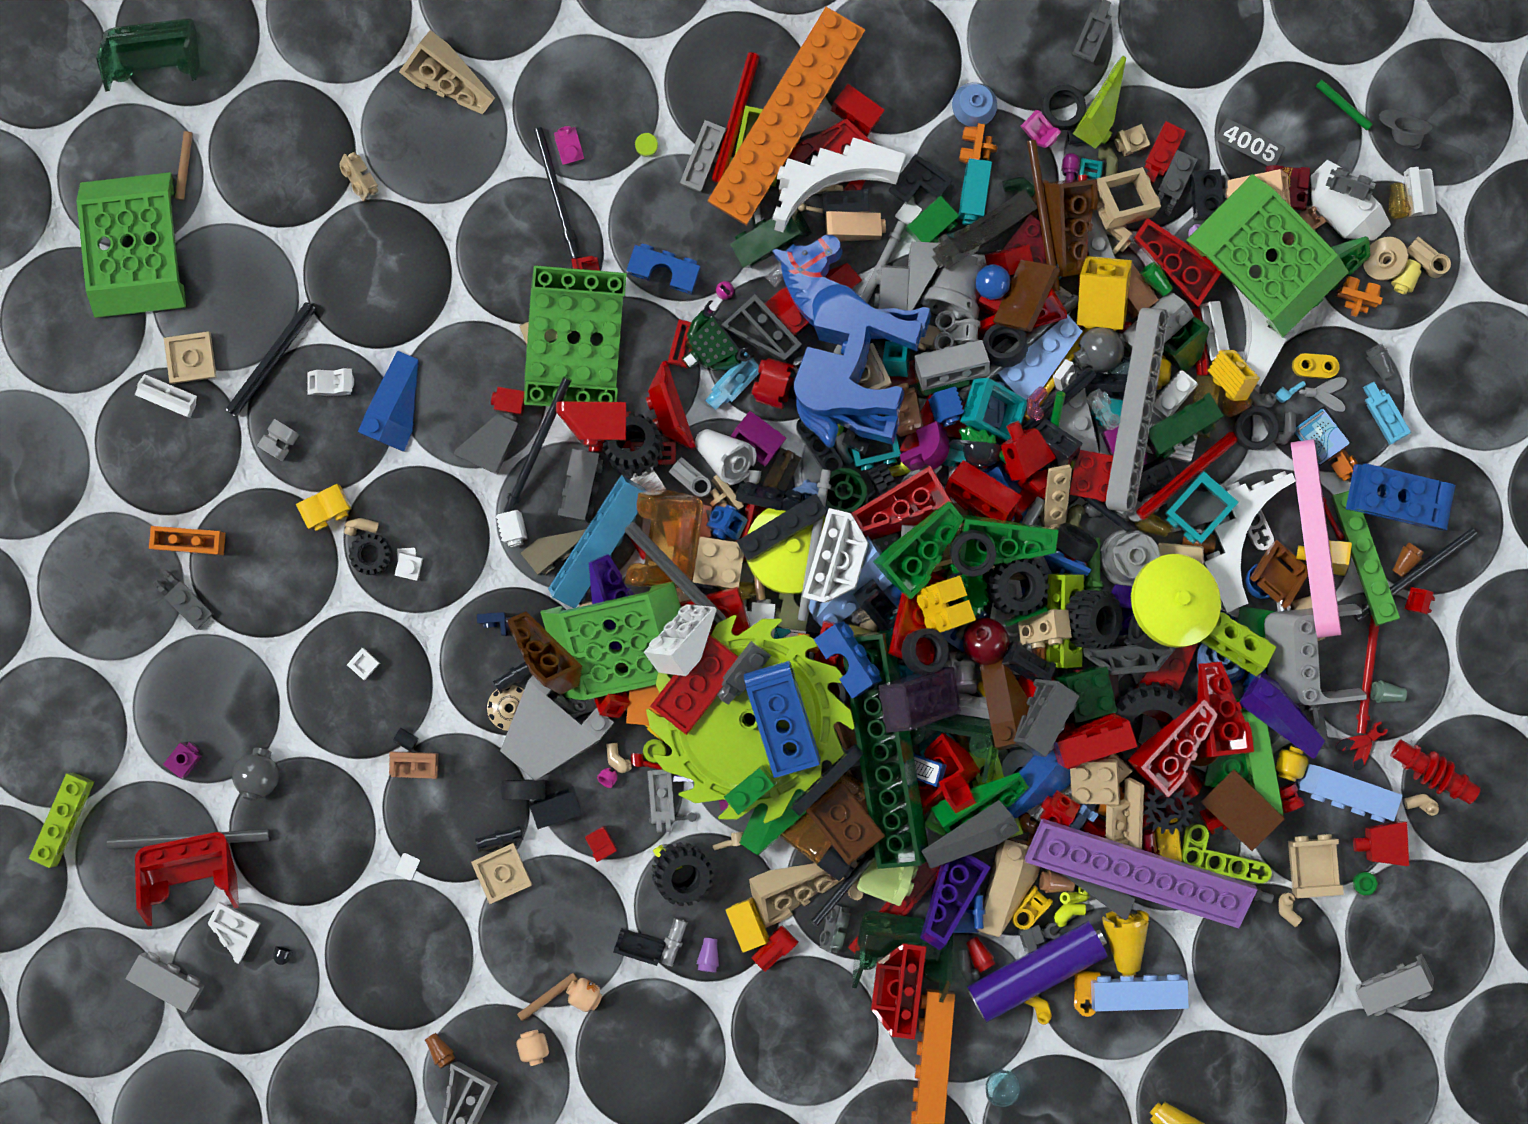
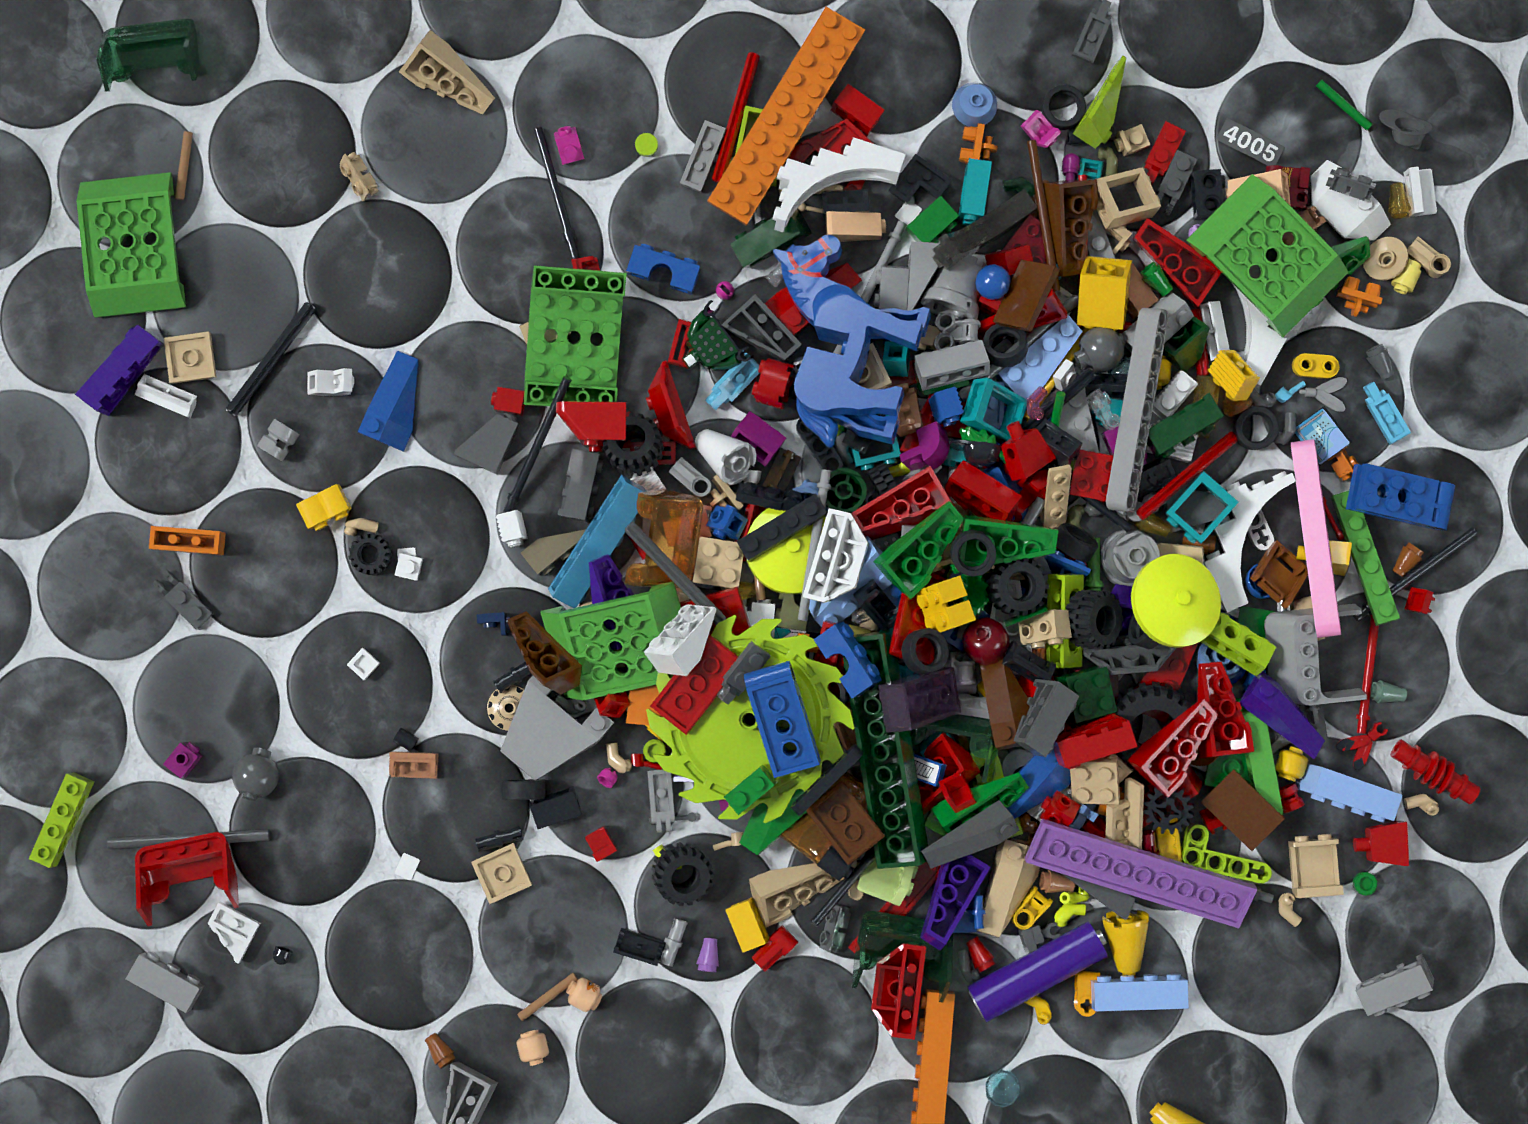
none -> dark purple wedge [75,325,164,416]

